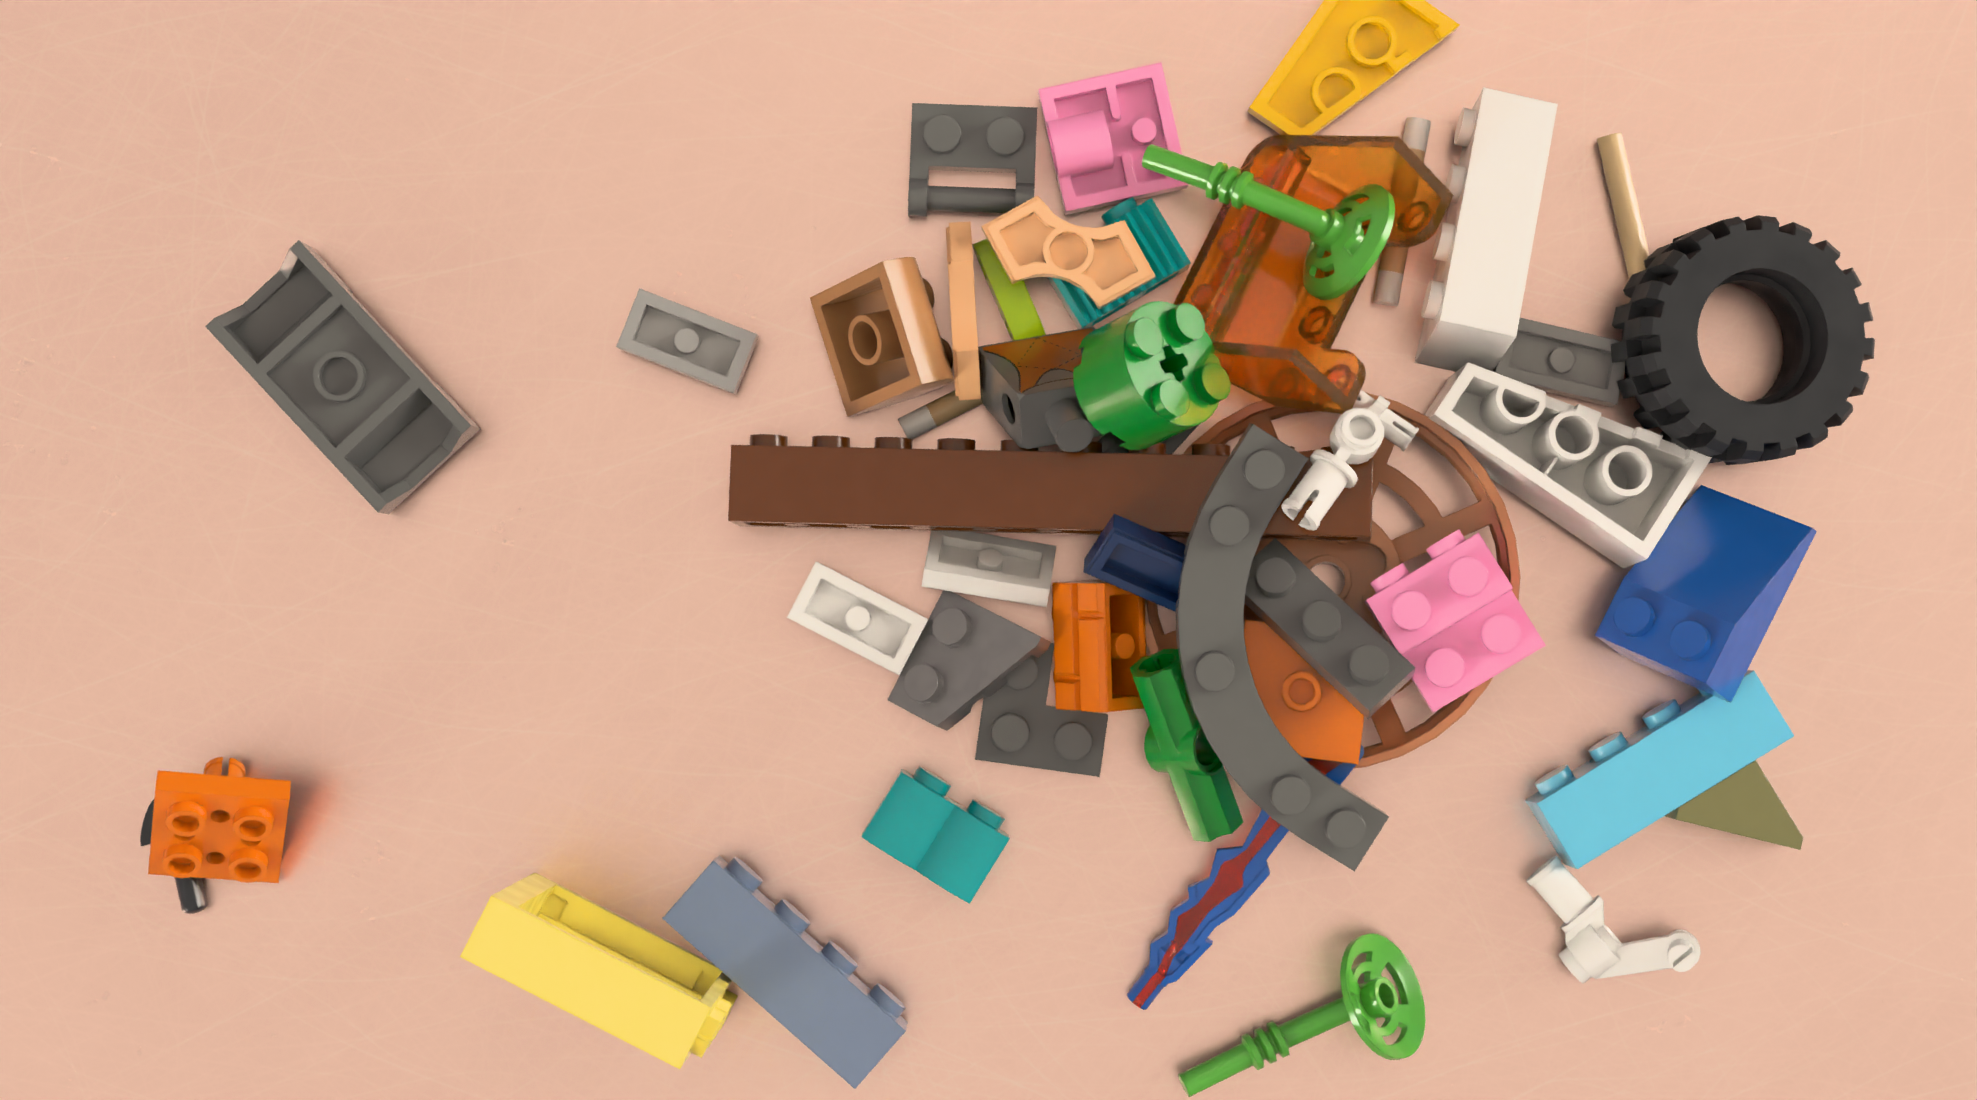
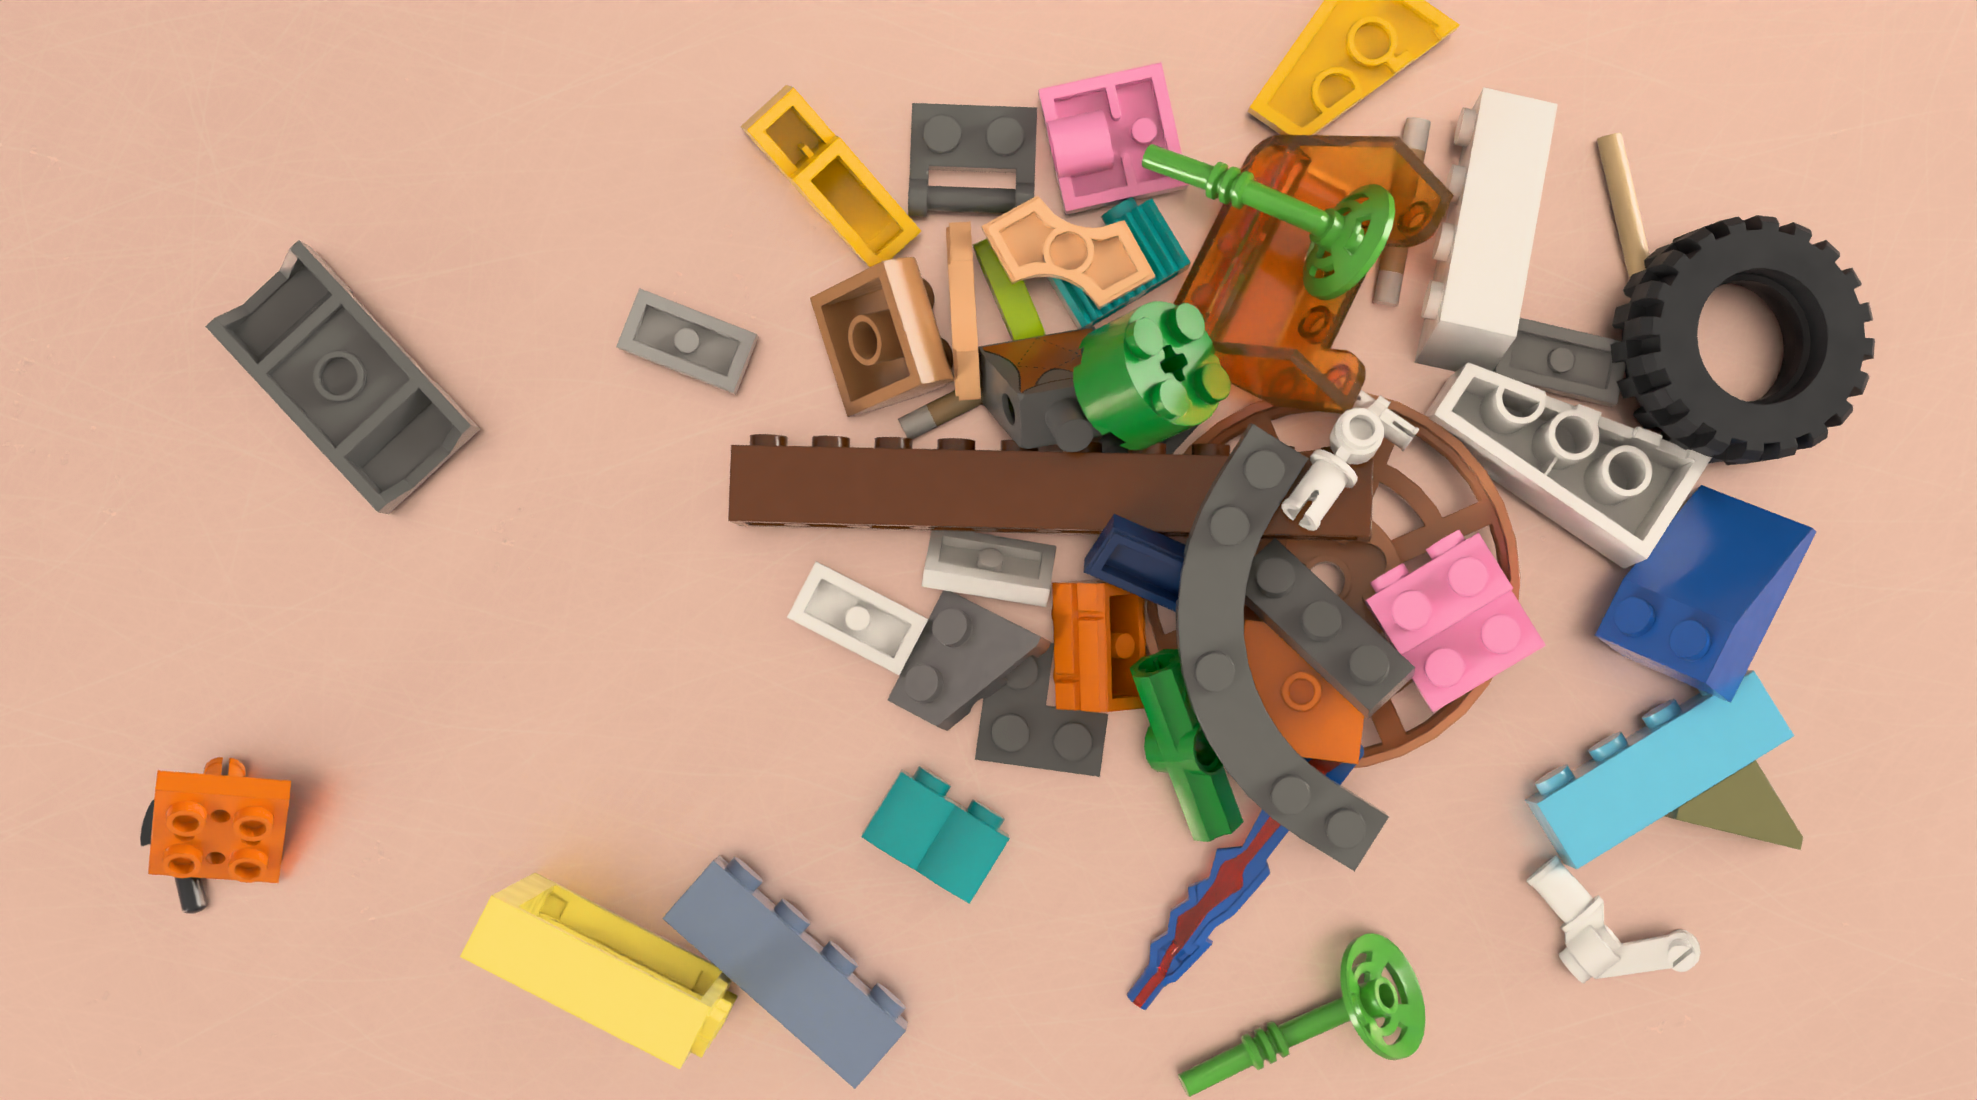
none -> yellow slope [740,85,921,268]

